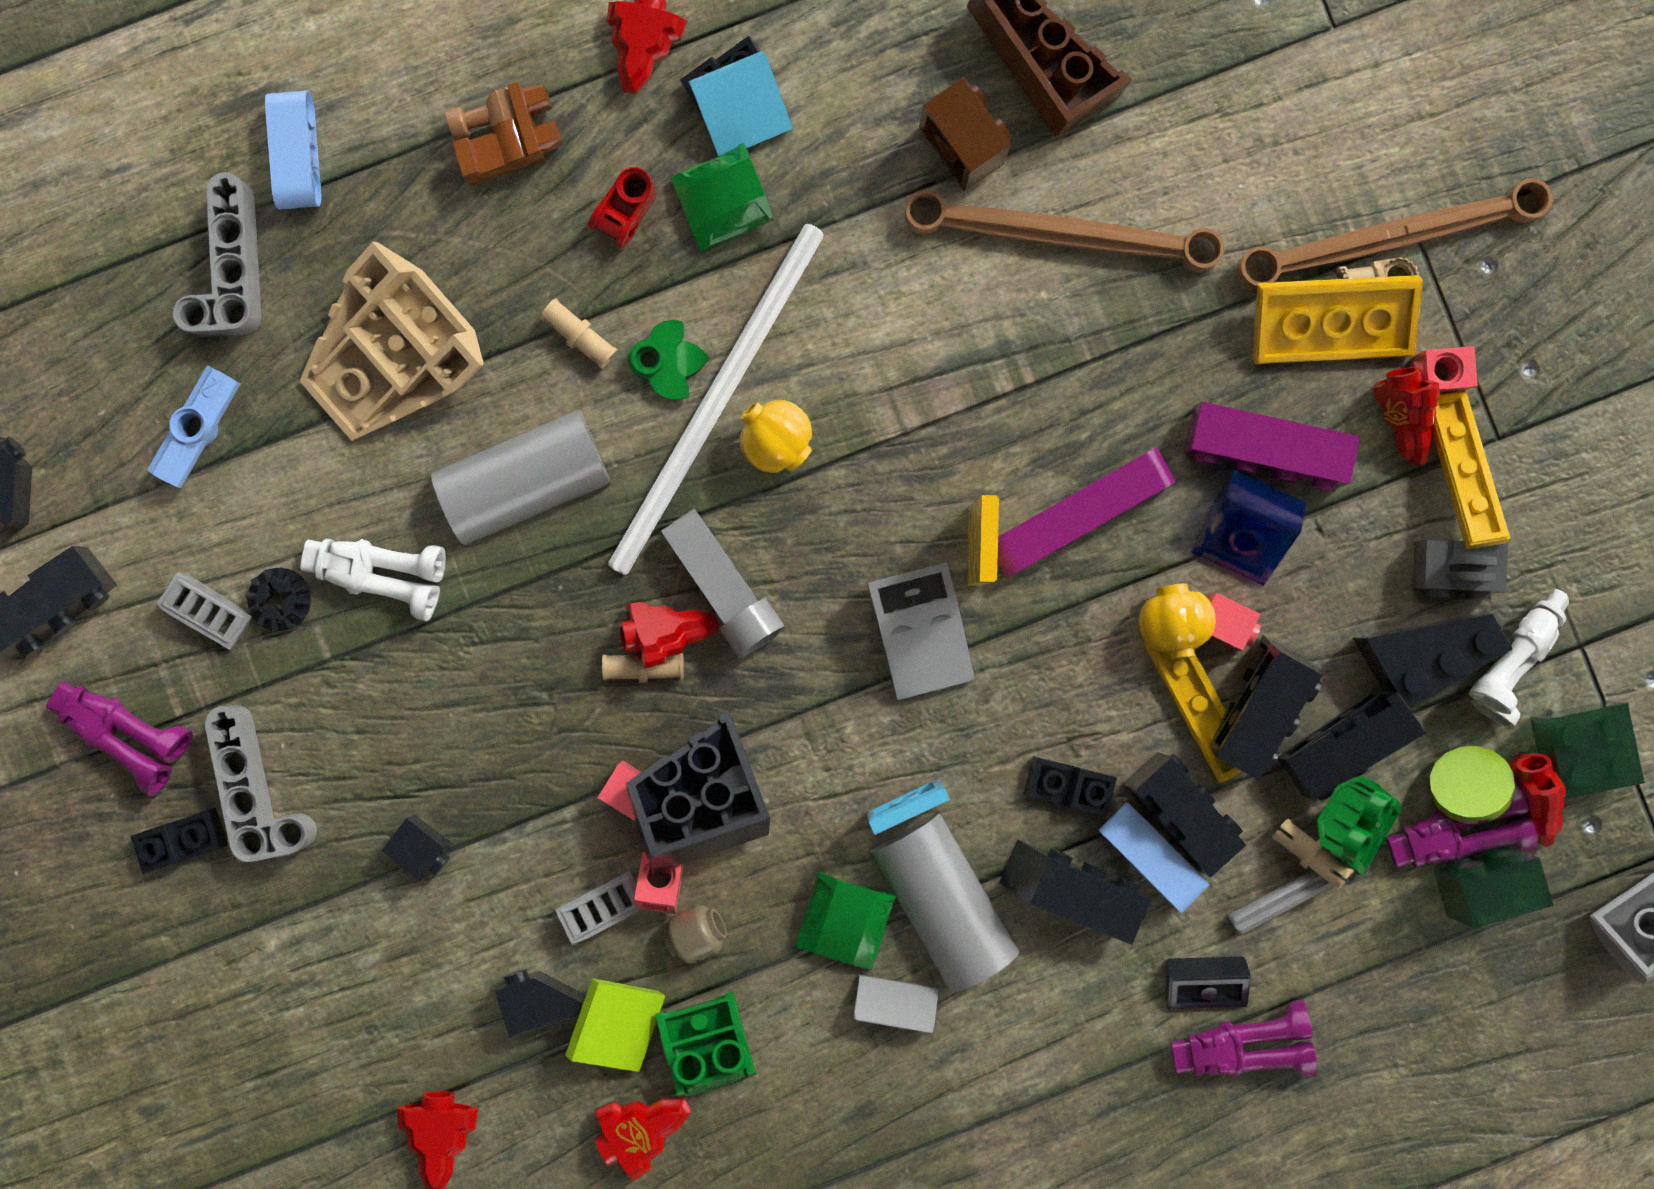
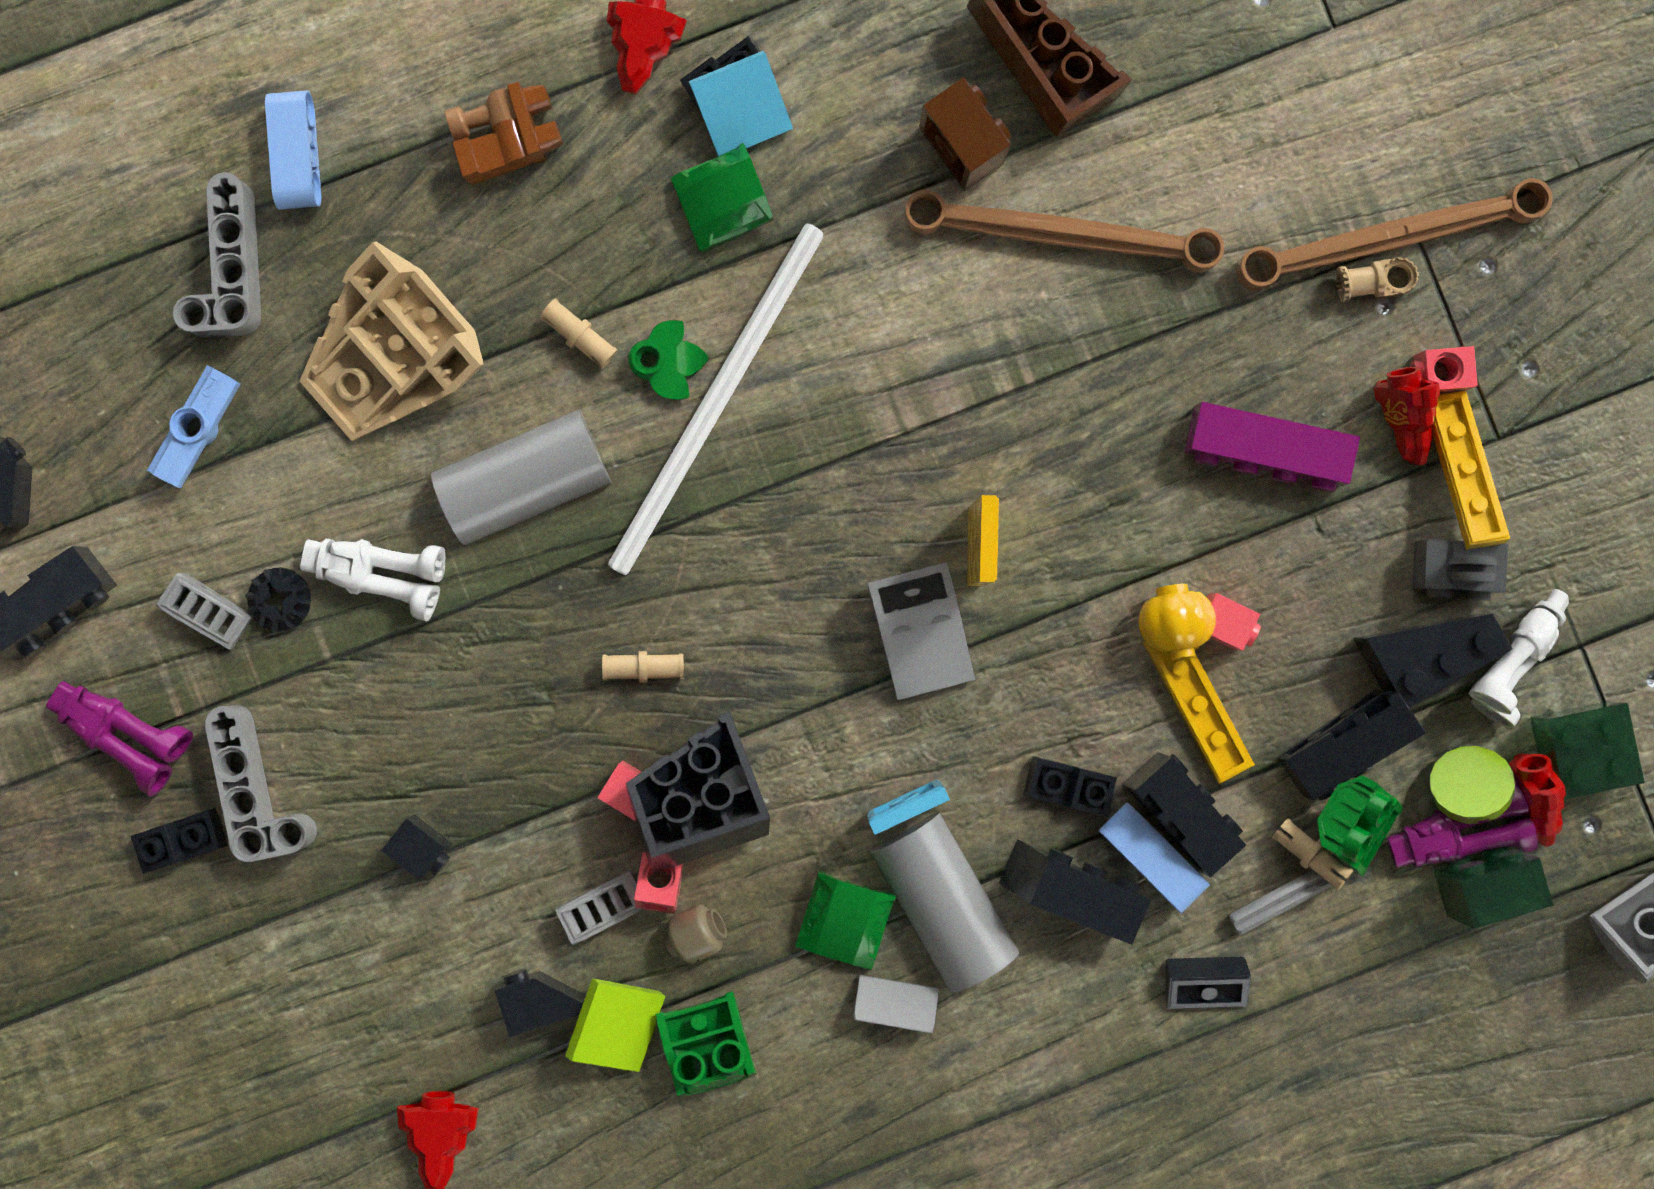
red piece [588,167,656,249] -> none
red rock [595,1097,692,1181] -> none
red rock [619,602,719,669] -> none
light grey beam [661,508,786,659] -> none
yellow plant [739,400,812,473] -> none
magenta beam [997,447,1176,578] -> none
magenta piece [1171,1000,1318,1078] -> none
clear blue slope [1191,469,1307,586] -> none
black wedge [1209,635,1323,780] -> none
yellow tile [1252,275,1423,364] -> none

